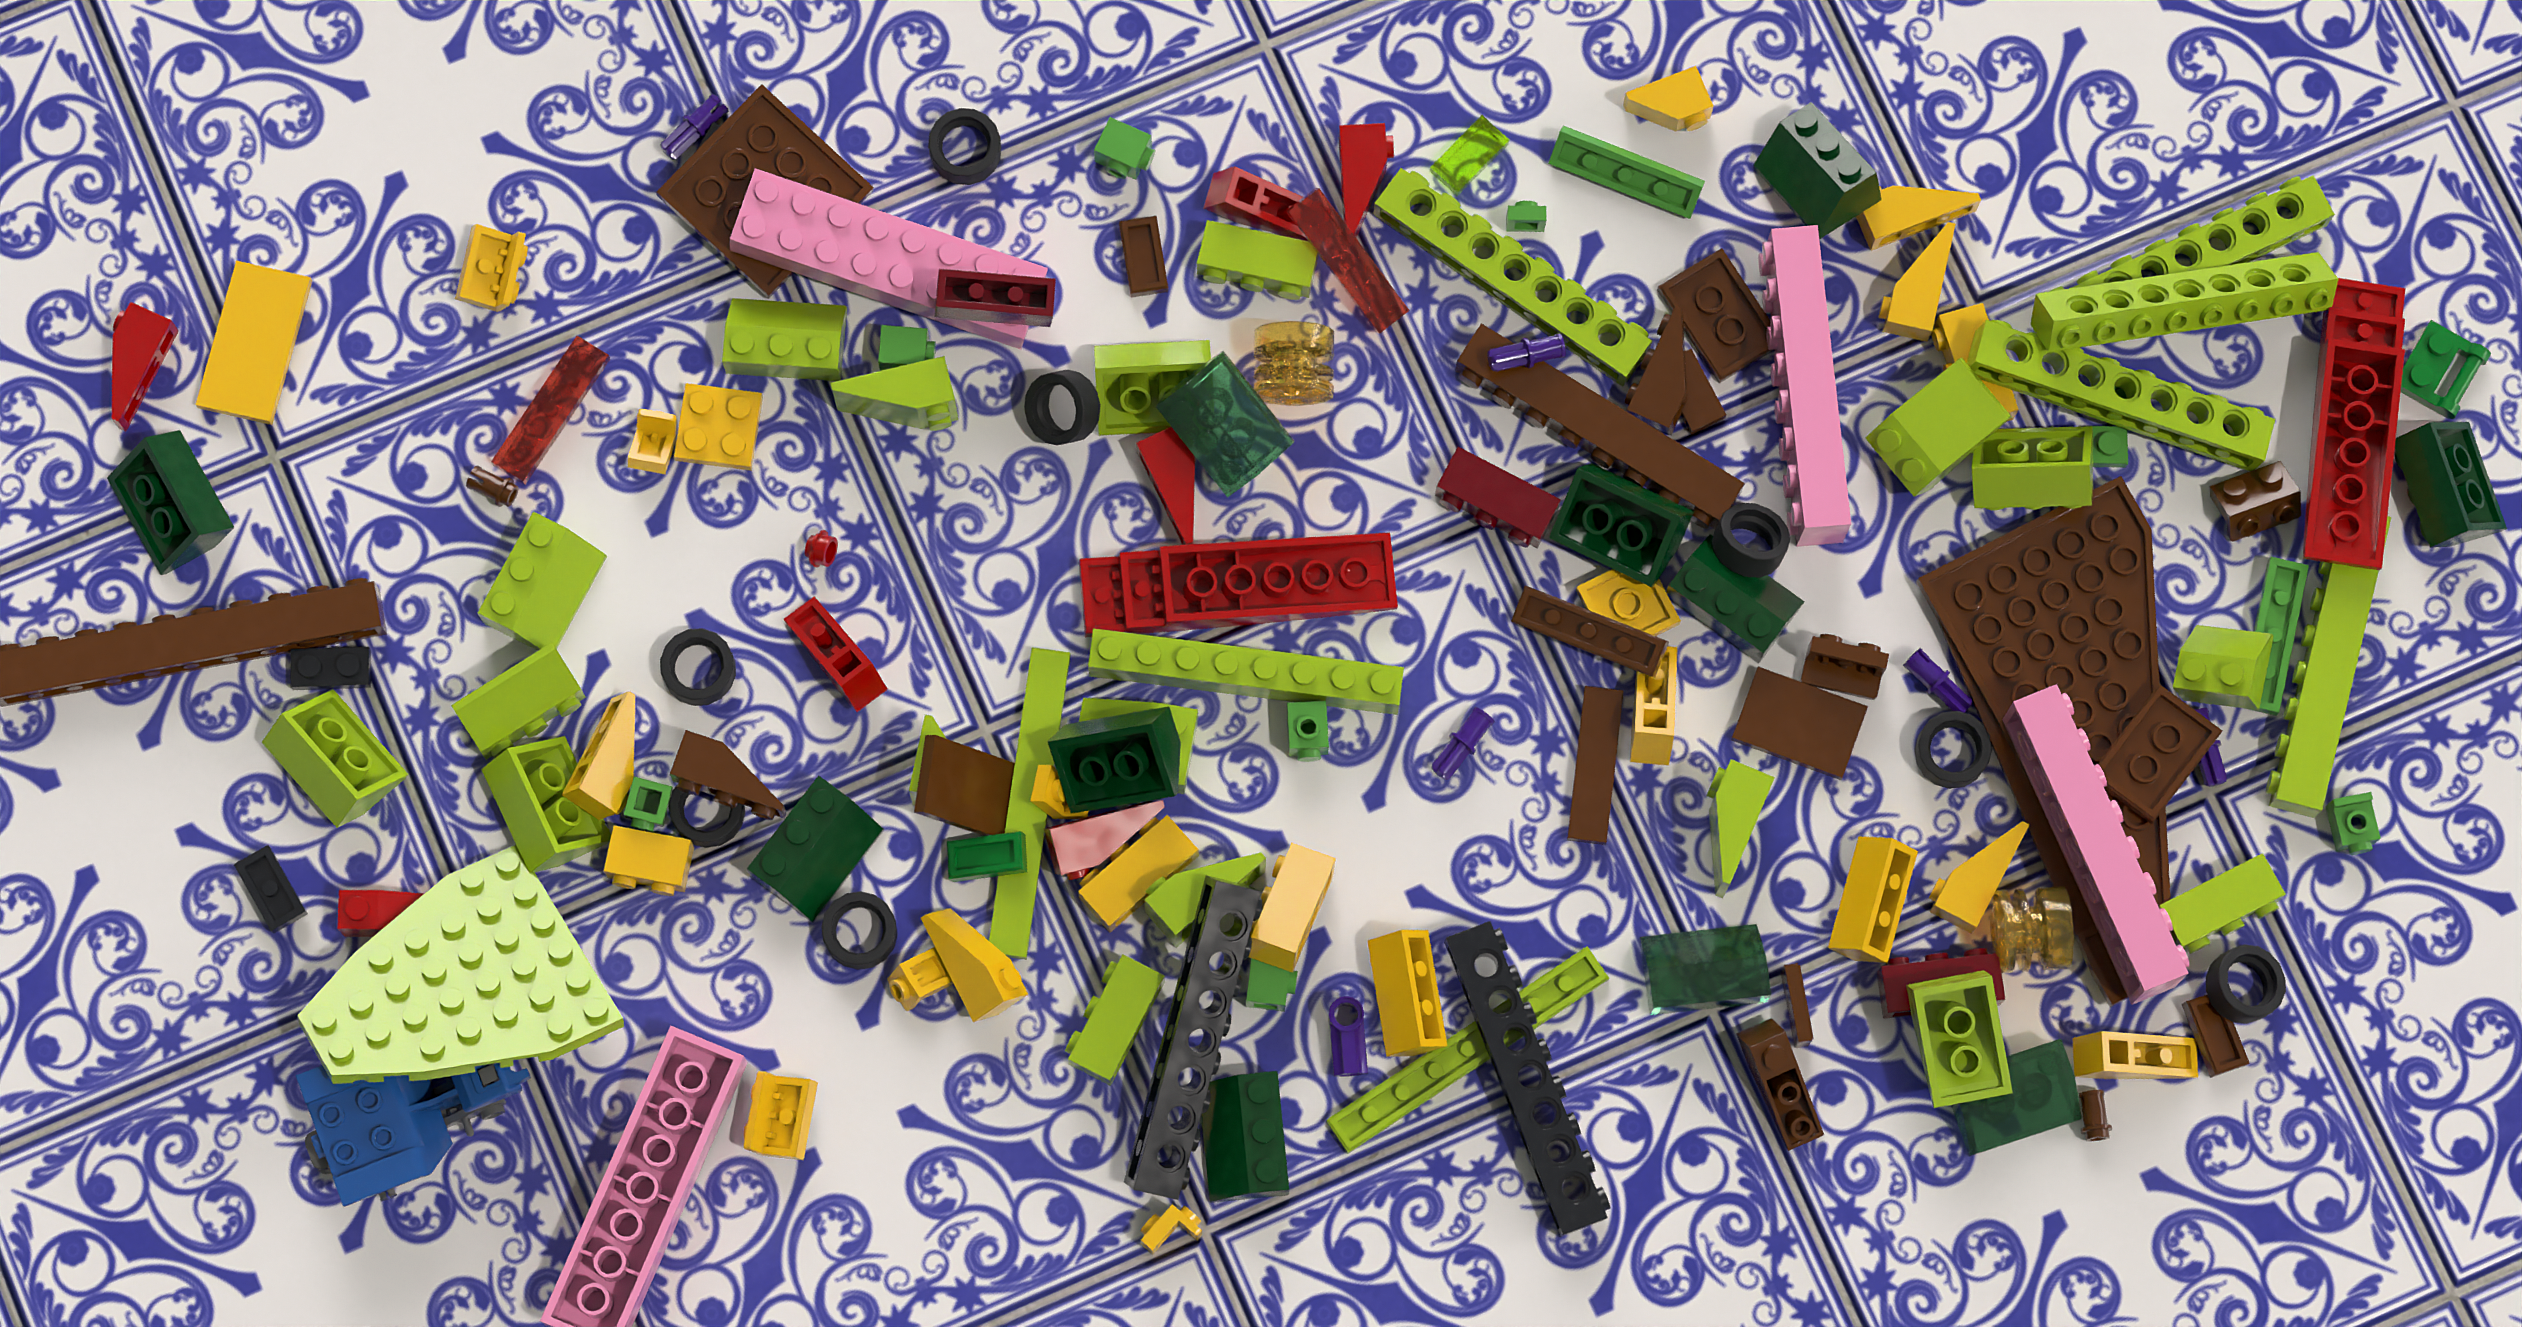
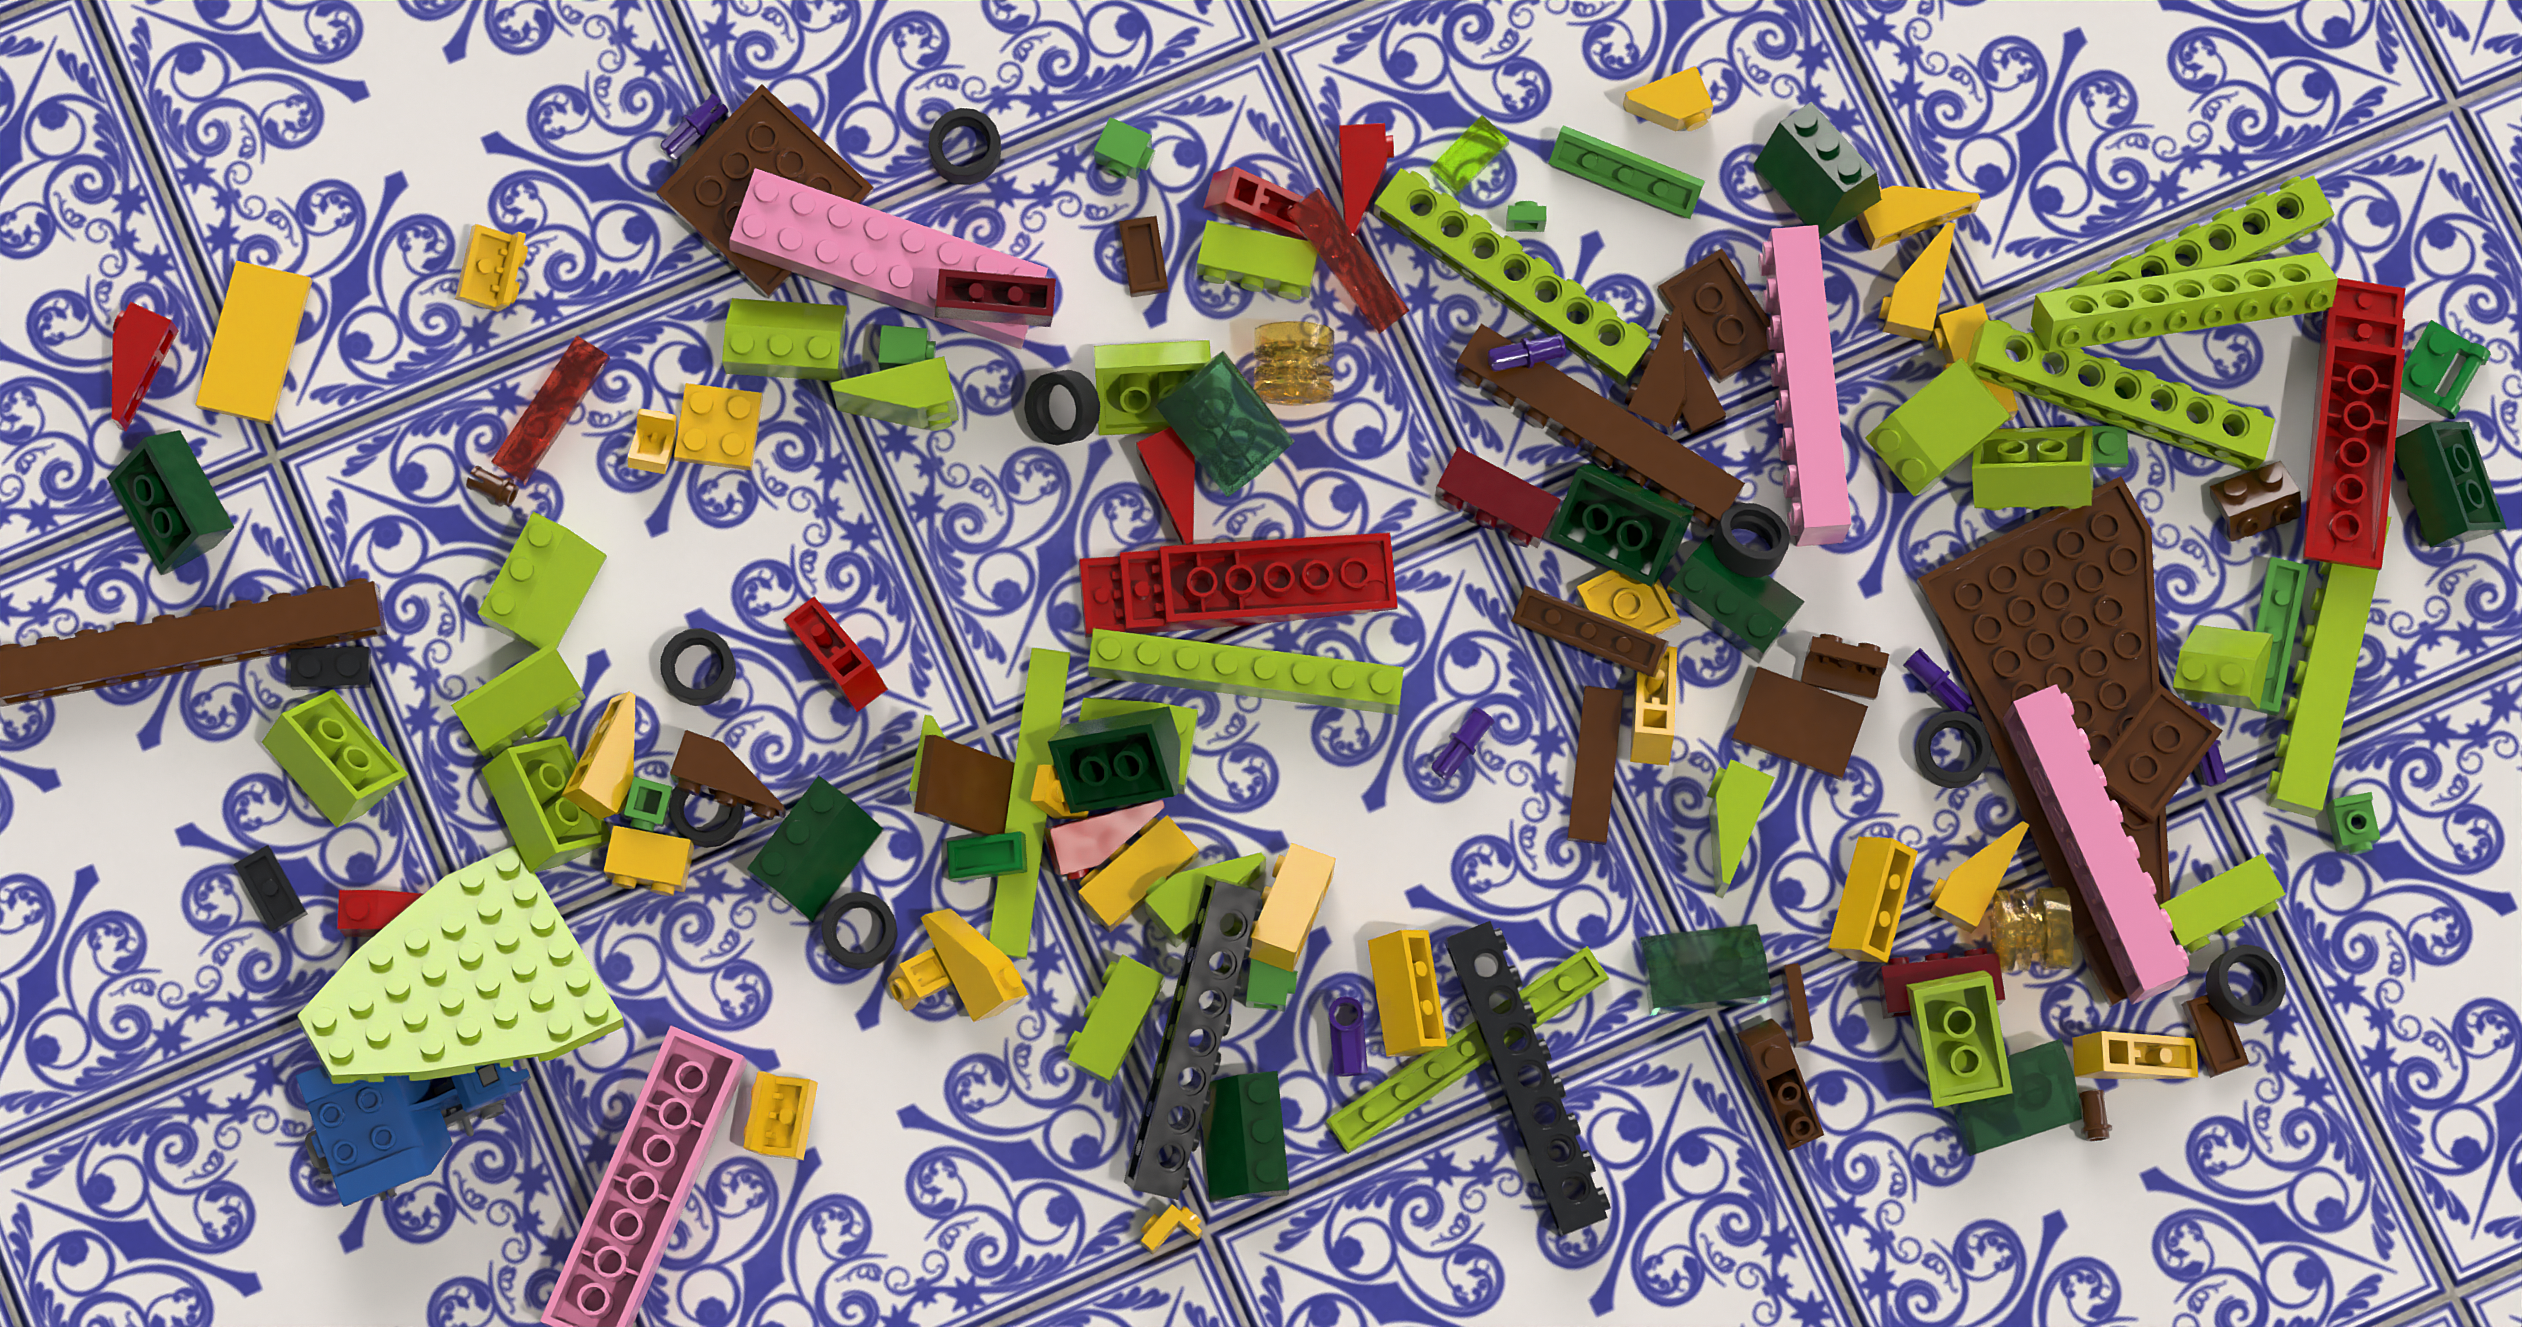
red plate [805,530,838,568] -> none
bright green brick [1287,701,1329,762] -> none

